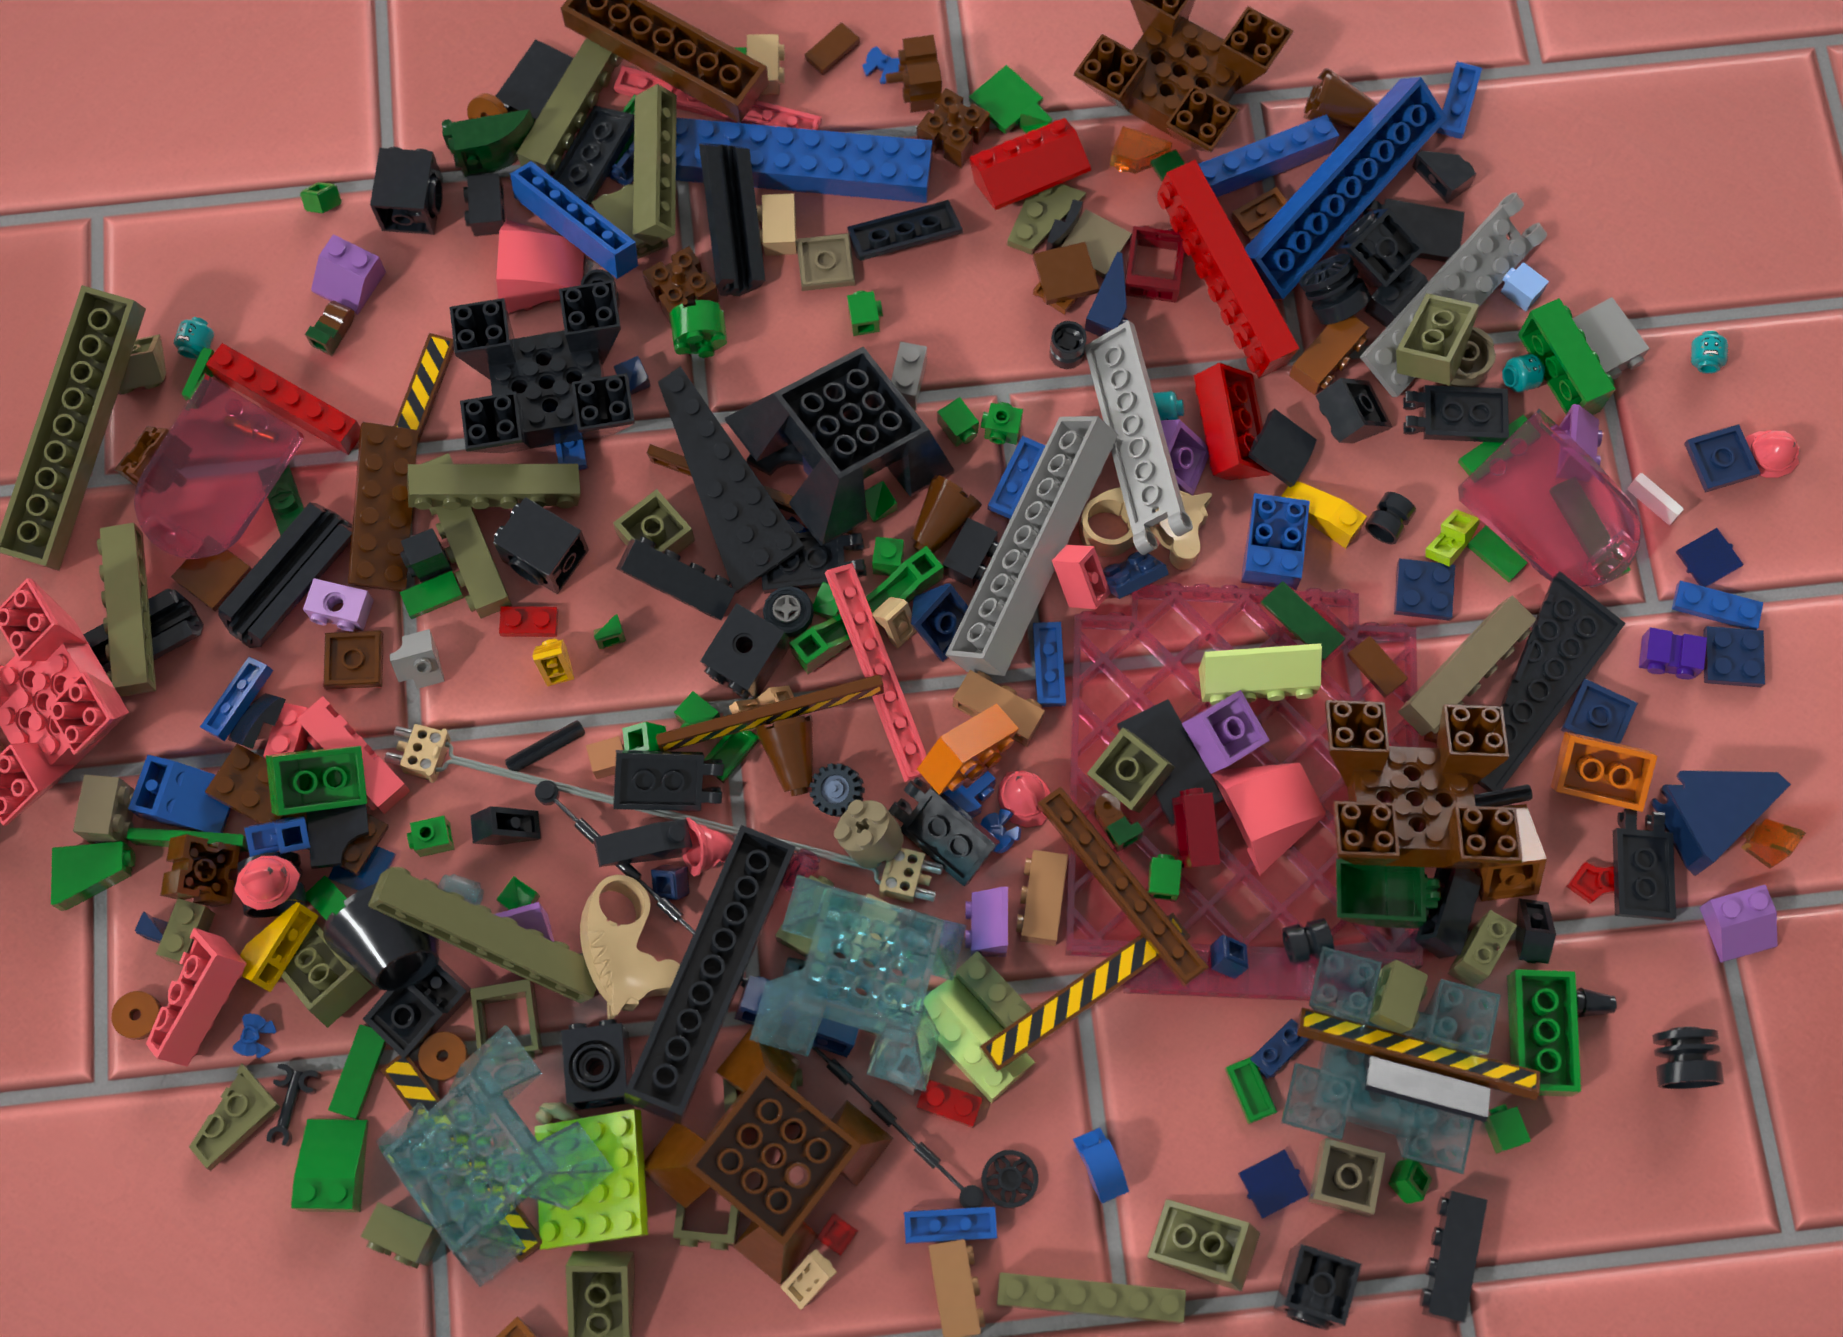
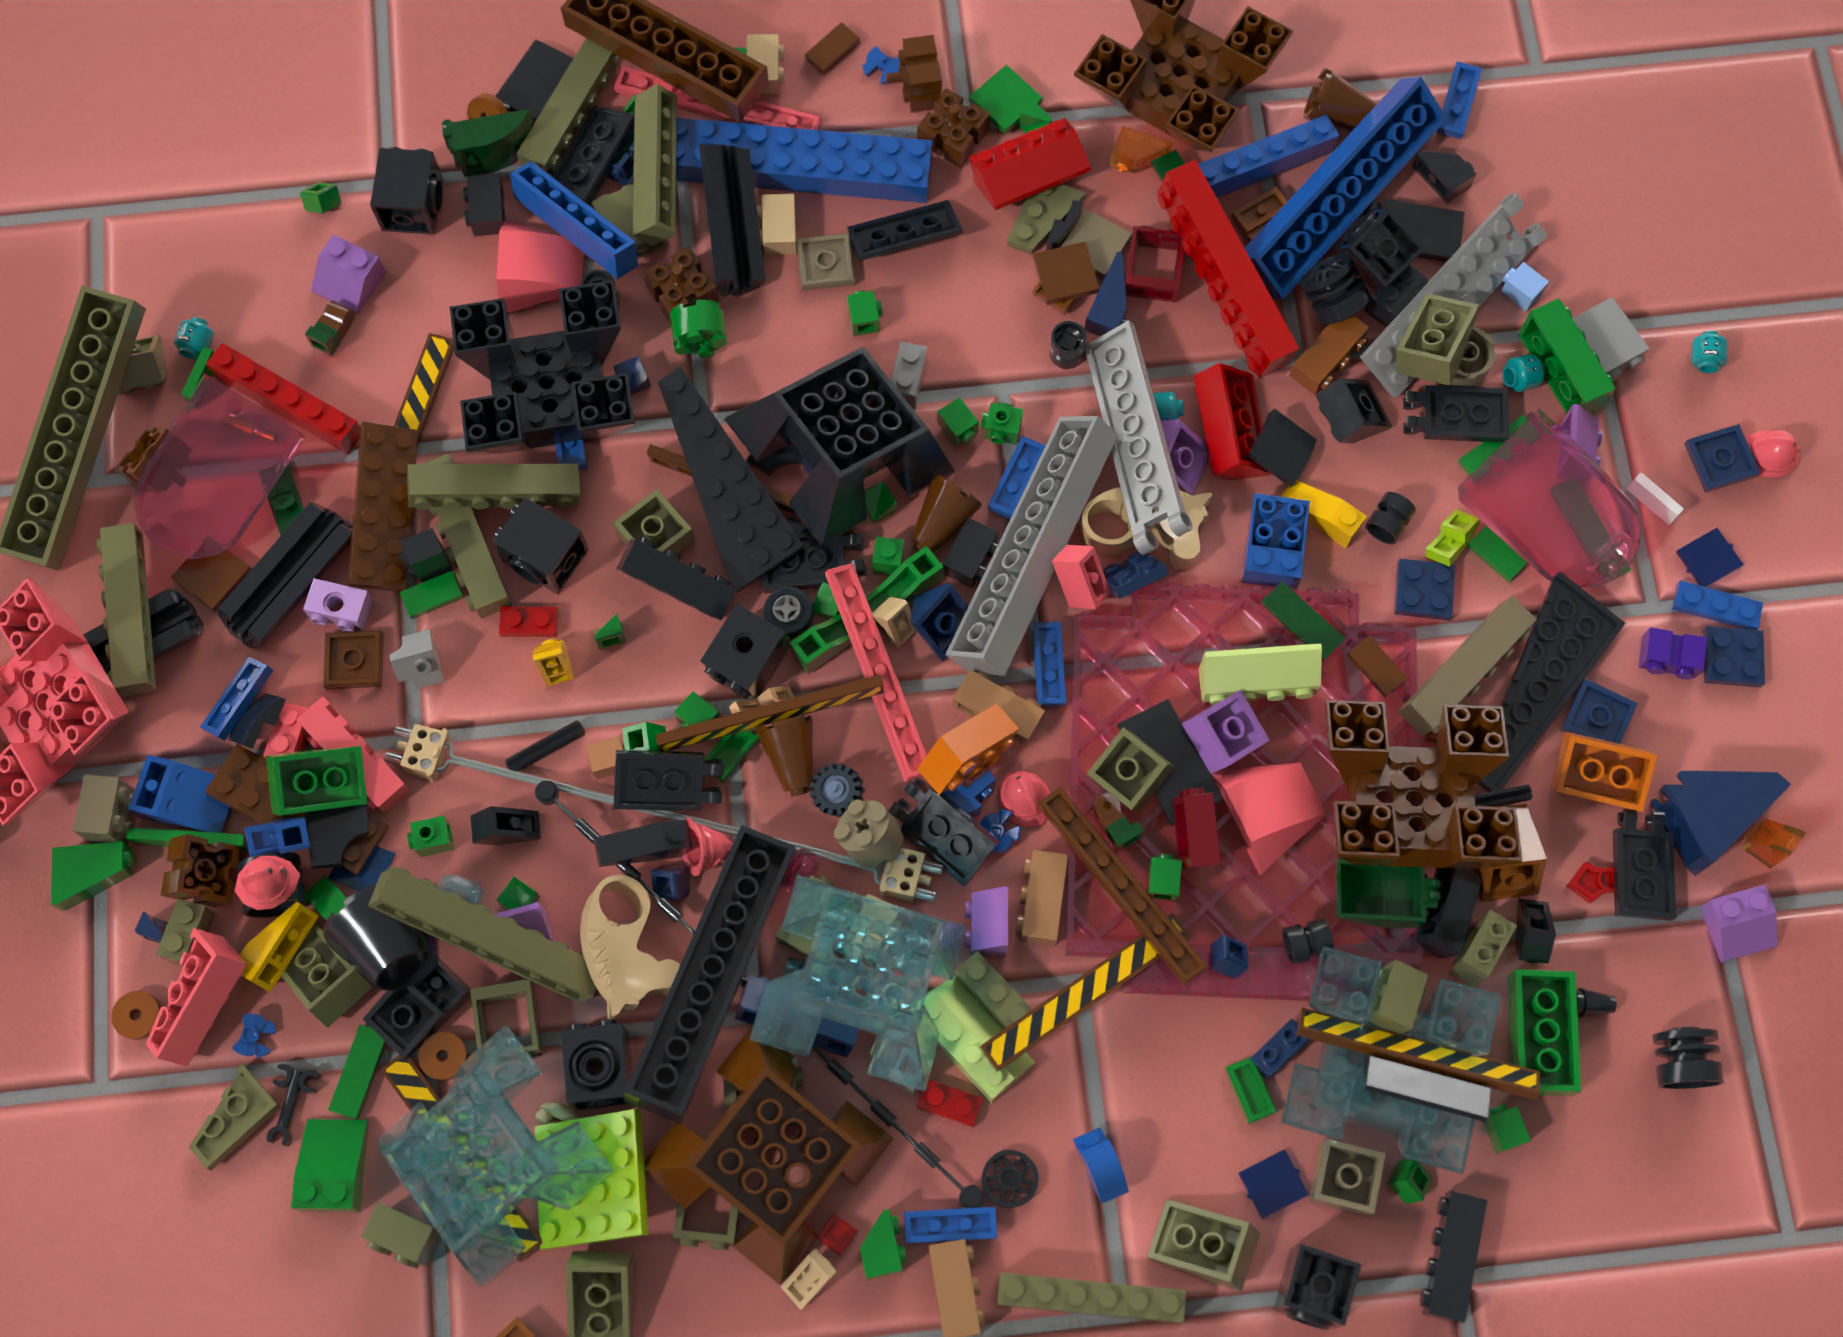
none -> green slope [860,1209,907,1280]

